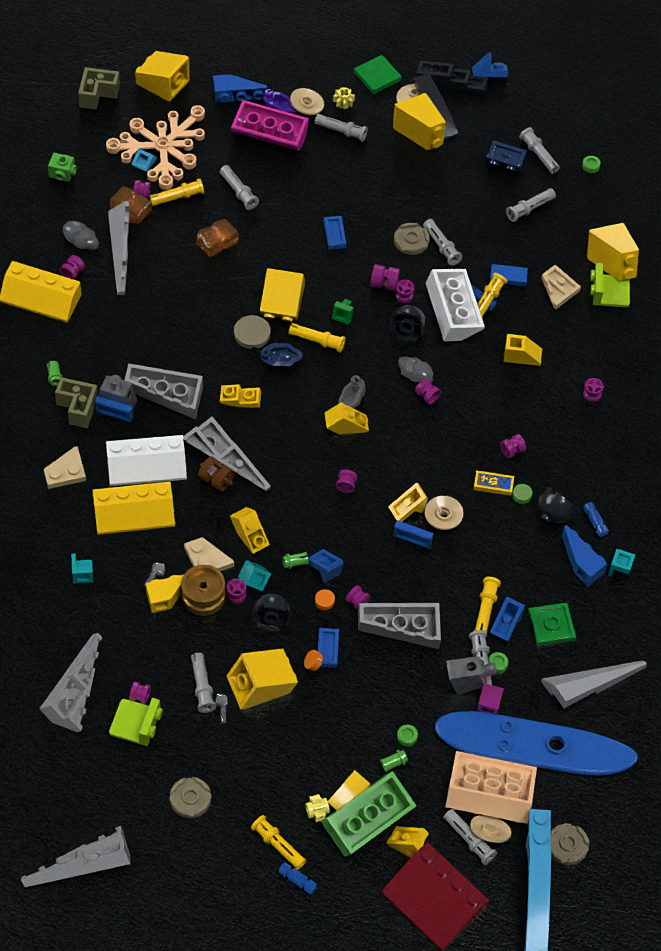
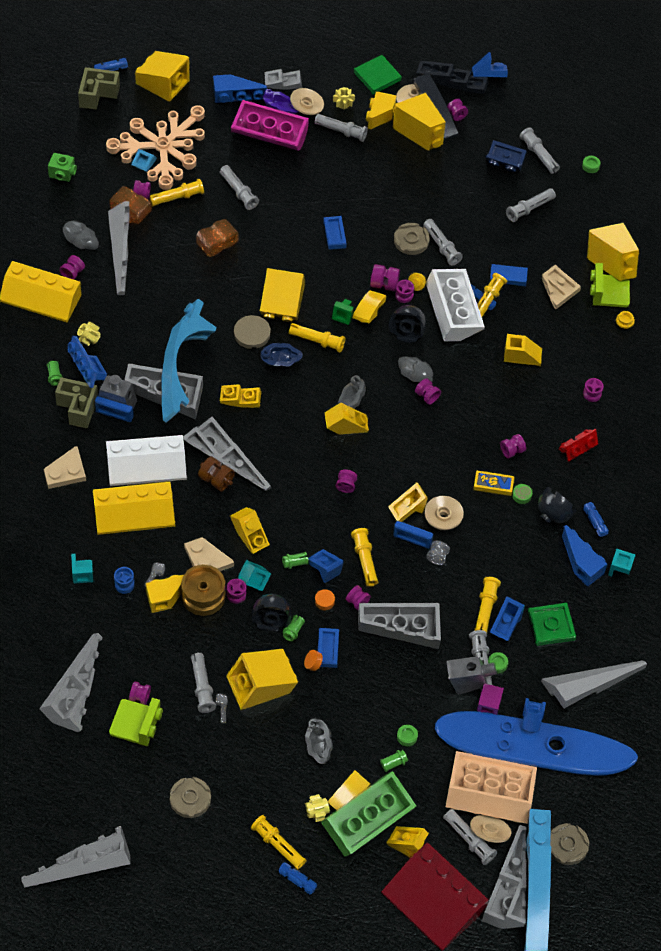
none -> blue bracket [68,336,107,388]
none -> light yellow gear [77,322,100,346]
none -> blue axle [94,58,128,71]
none -> blue wheel [114,567,134,594]
none -> dark azure slope [162,299,217,422]
none -> light grey slope [265,69,302,89]
none -> bright green pin [283,615,305,641]
none -> dark grey arm [305,718,333,764]
none -> yellow pin [351,528,378,586]
none -> yellow slope [353,290,386,323]
none -> yellow slope [366,92,396,129]
none -> yellow plate [408,273,426,291]
none -> clear wheel [427,540,450,565]
none -> magenta wheel [447,99,468,121]
none -> light grey wedge [482,825,526,929]
none -> blue piece [522,698,546,732]
none -> red hinge [559,429,598,461]
none -> yellow plate [616,311,635,329]

